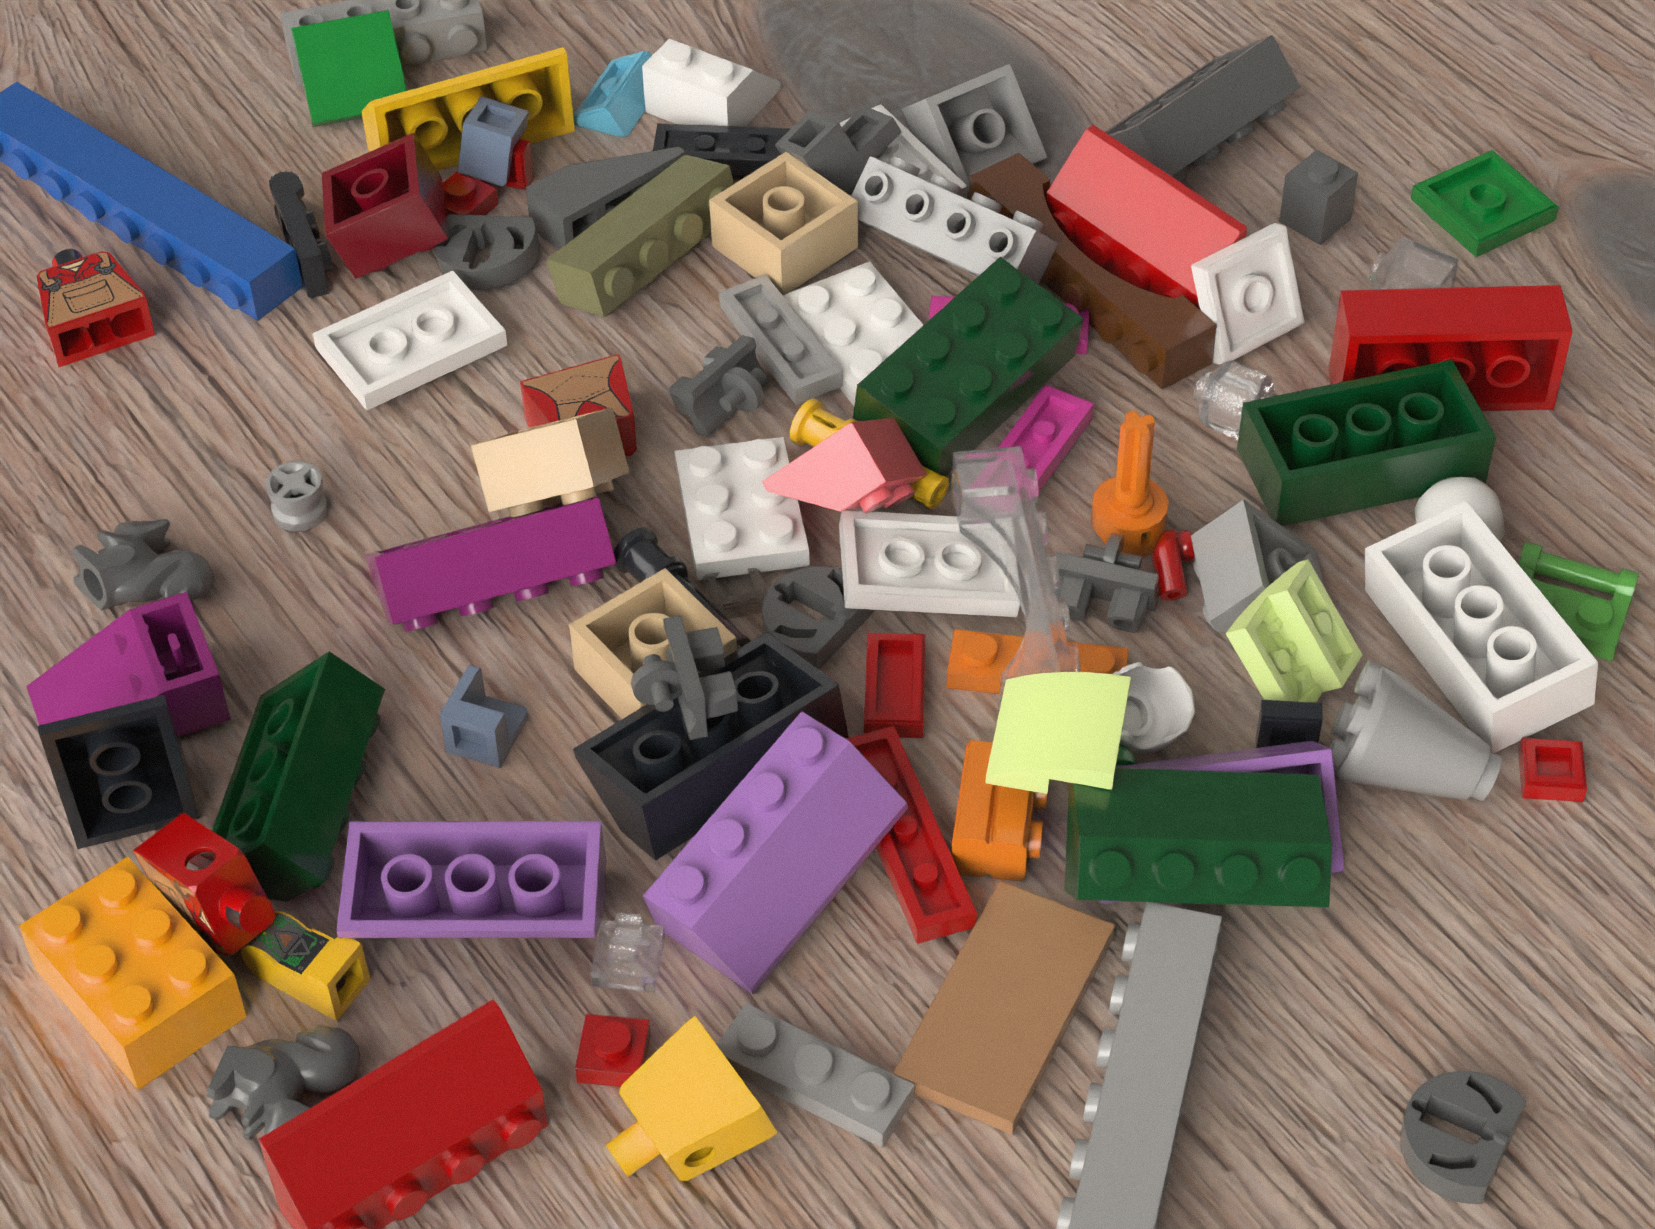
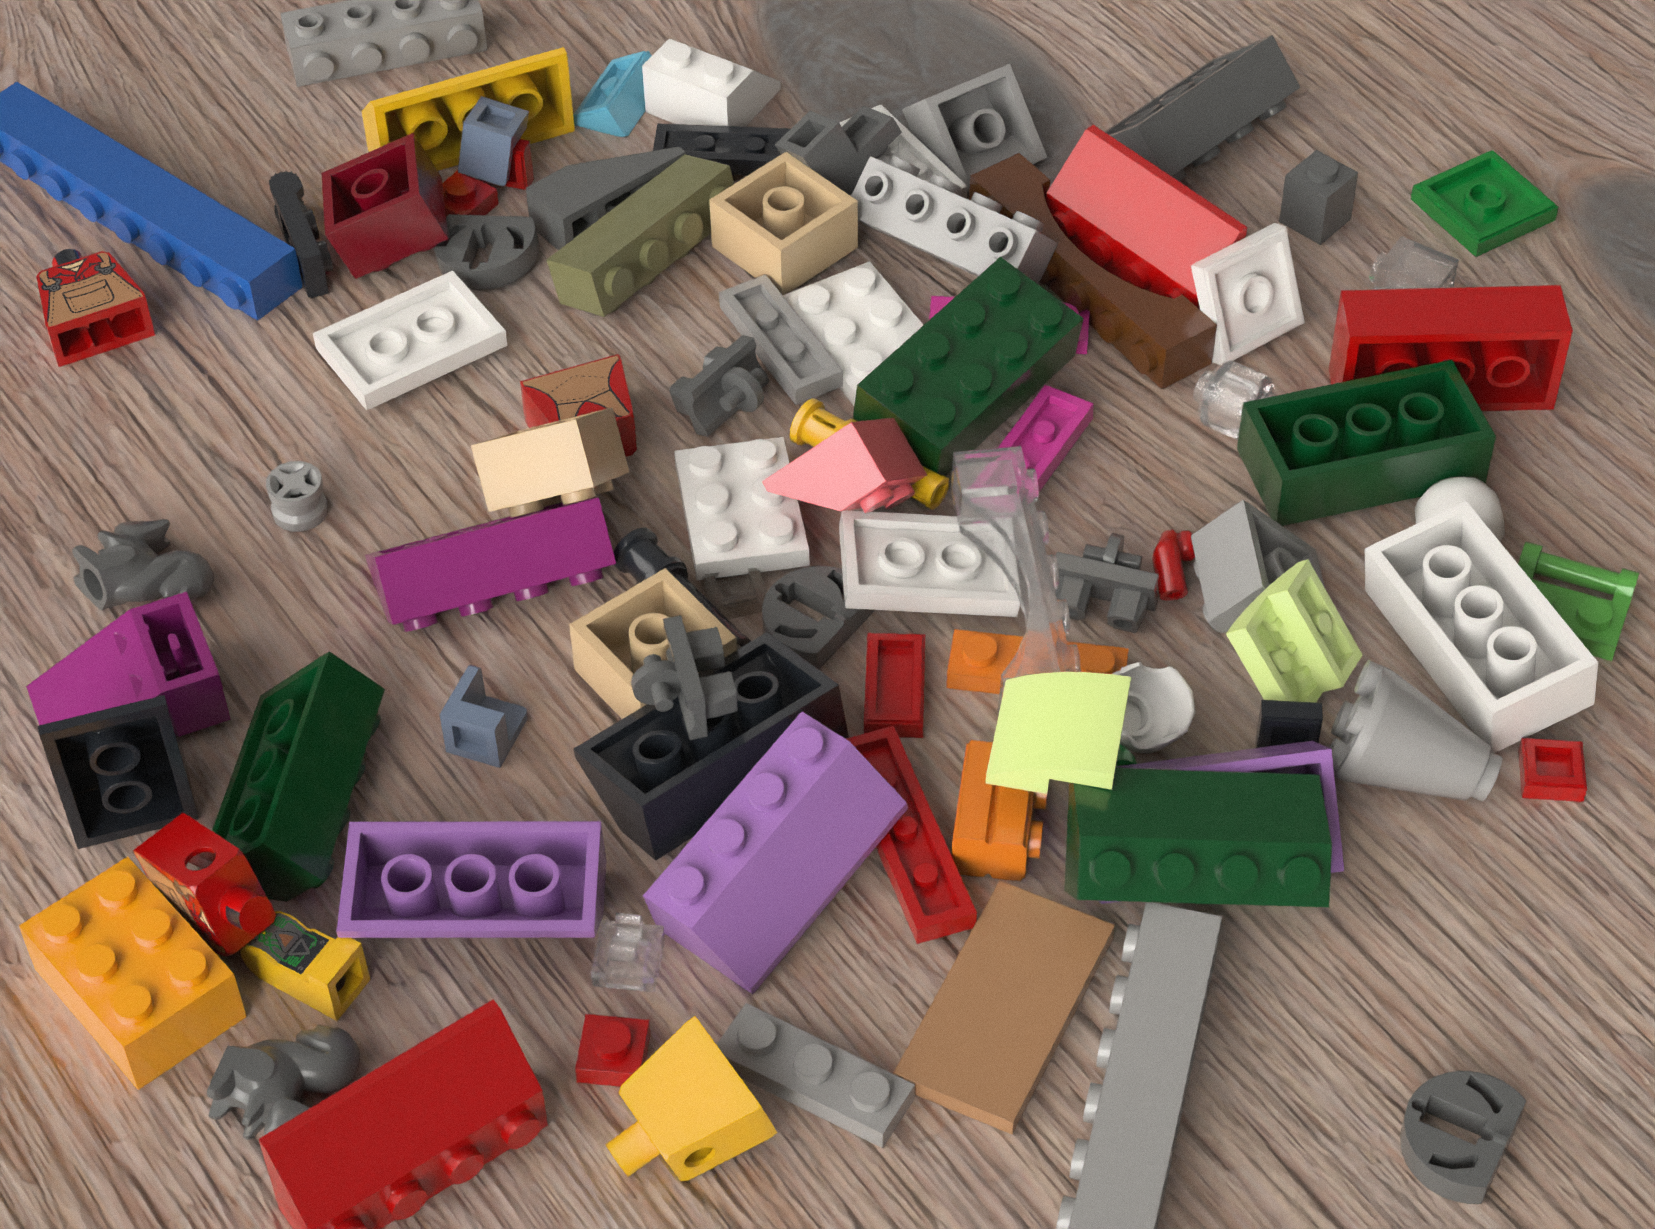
green tile [291,10,407,127] -> none
orange piece [1091,410,1169,558] -> none

